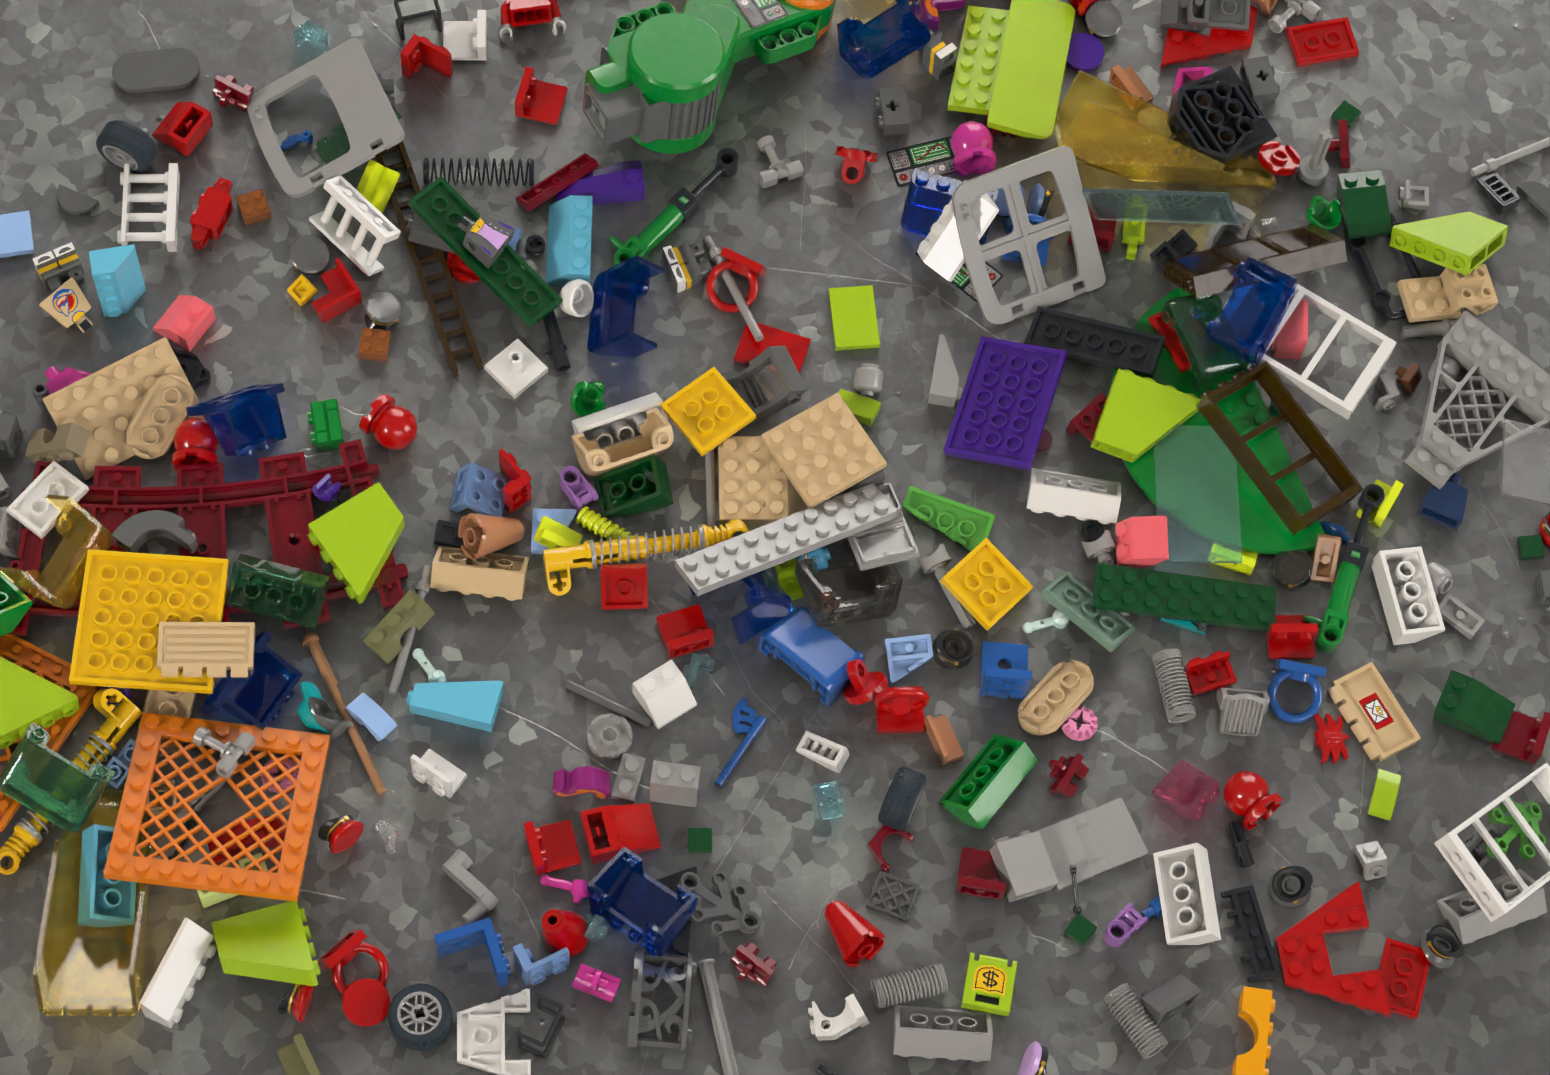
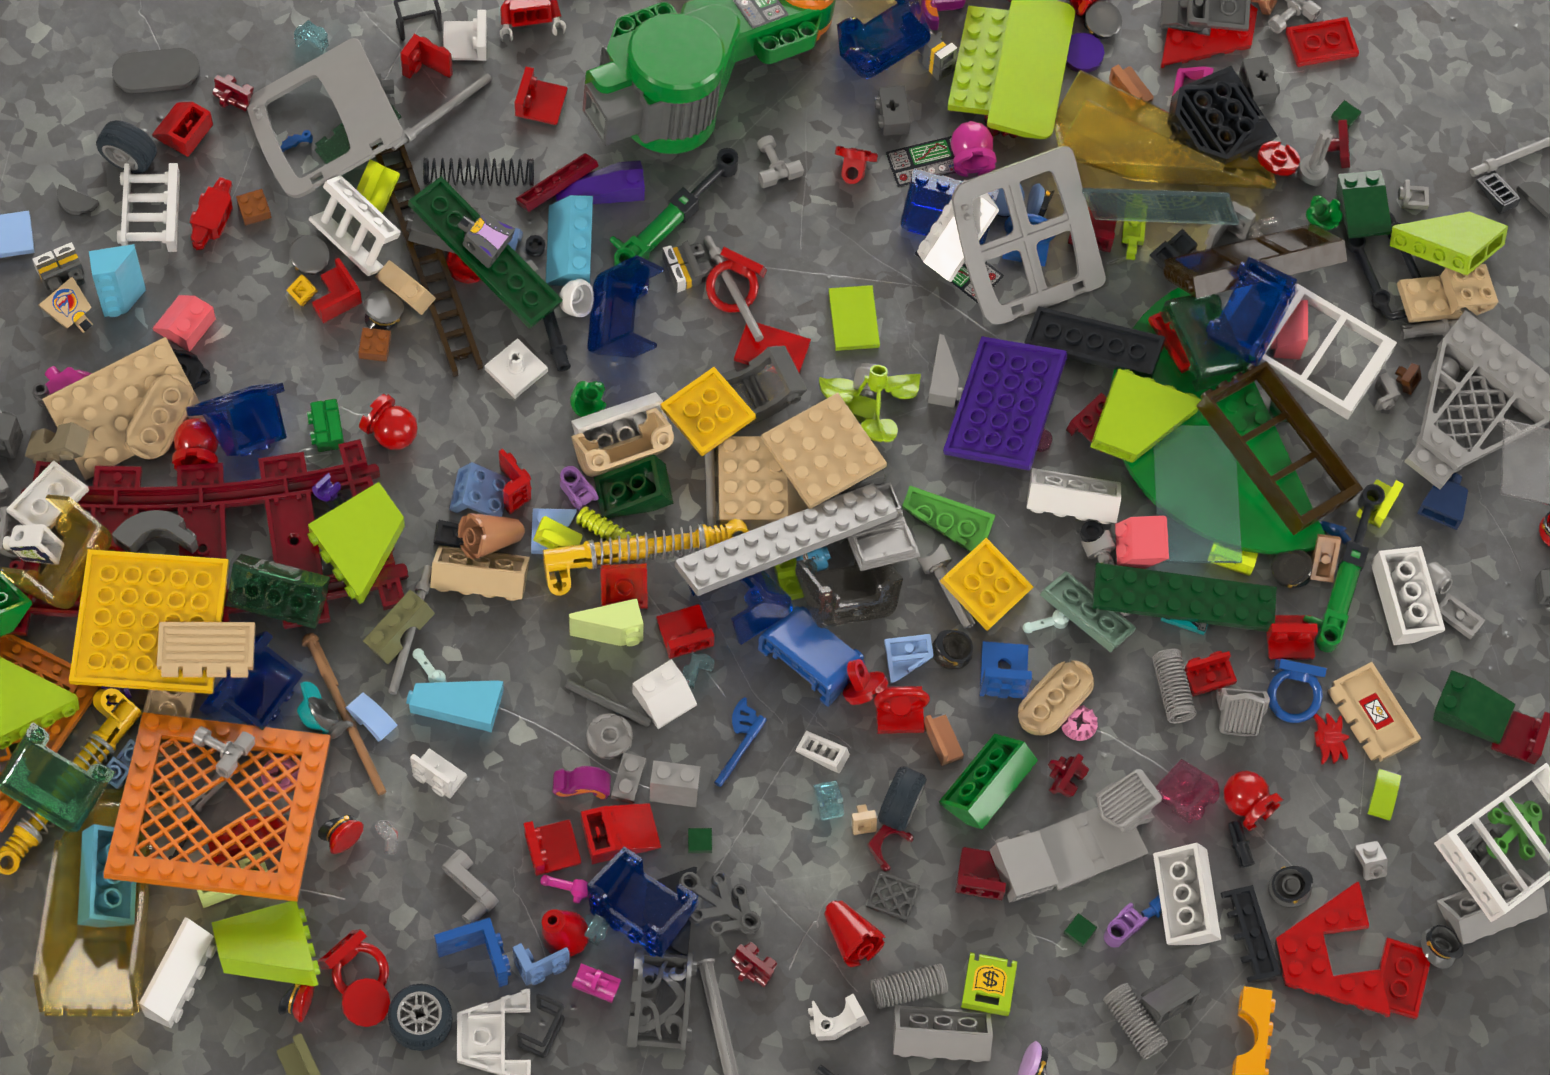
black hinge [1070,864,1082,914] -> none
dark green tile [1517,535,1545,560] -> none
none -> white torso [3,524,64,565]
none -> tan slope [375,260,436,315]
none -> light grey bar [391,74,492,151]
none -> yellowish green slope [569,599,644,646]
none -> lime plant [819,365,921,442]
none -> tan tile [852,804,877,835]
none -> light grey piece [1095,769,1162,832]

